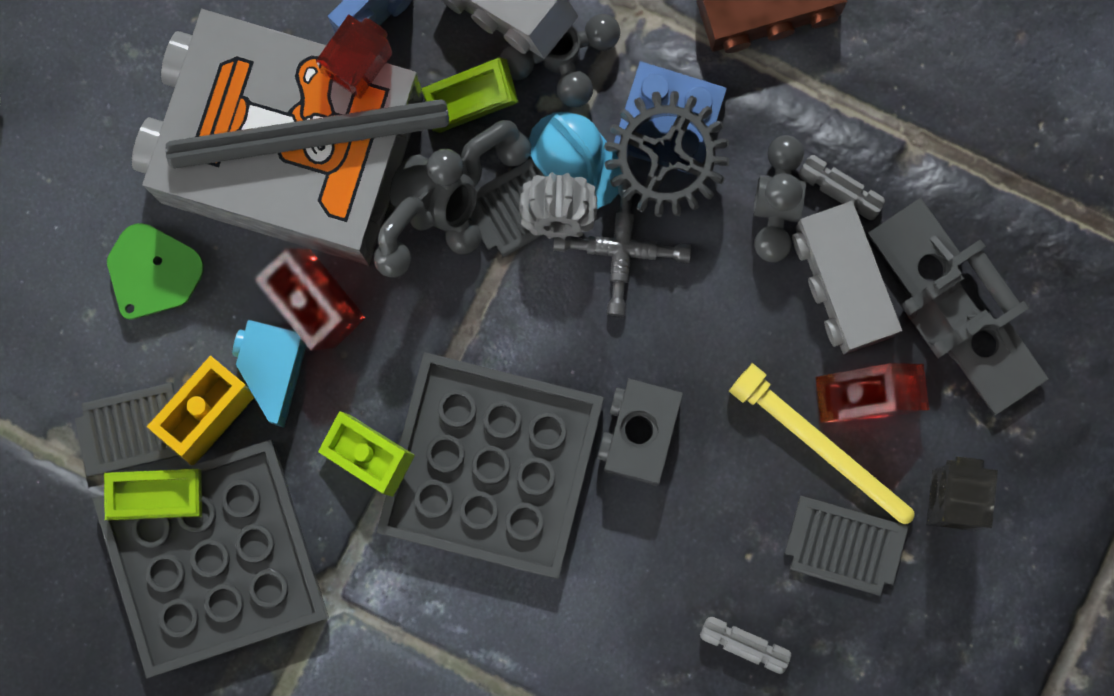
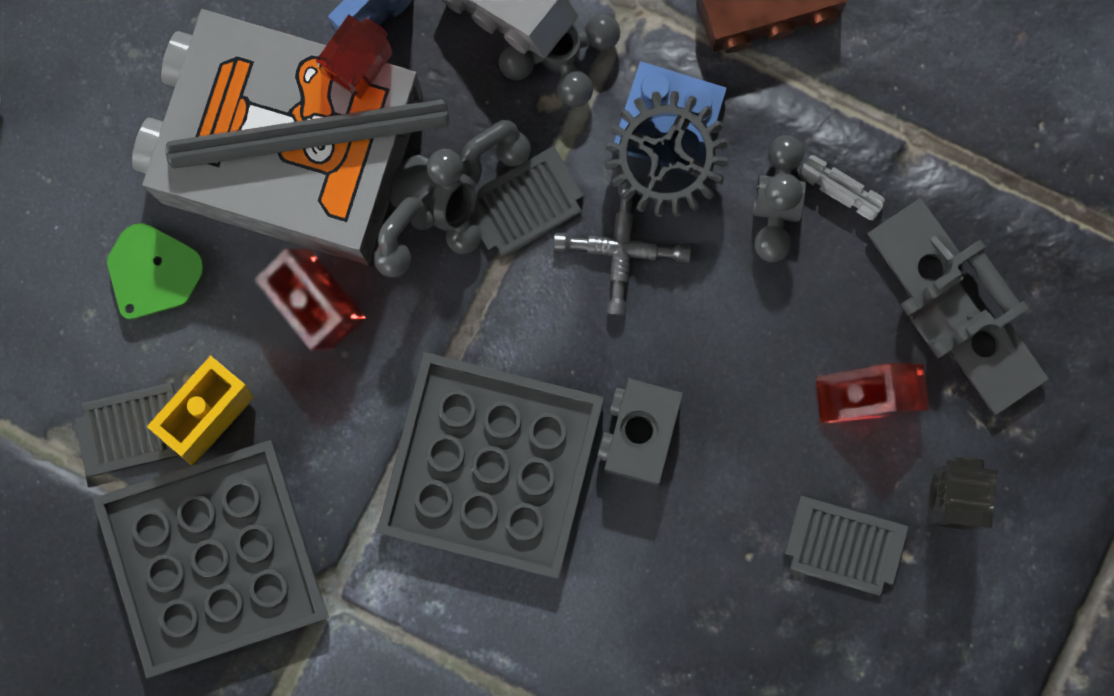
lime tile [104,469,202,521] -> none
medium azure slope [232,320,308,428] -> none
lime plate [318,411,415,497] -> none
lime tile [422,57,518,133] -> none
light grey gear [519,172,597,240] -> none
medium azure piece [529,112,622,209] -> none
light grey axle [700,617,791,674] -> none
light yellow piece [729,363,915,524] -> none
light grey brick [792,200,902,355] -> none

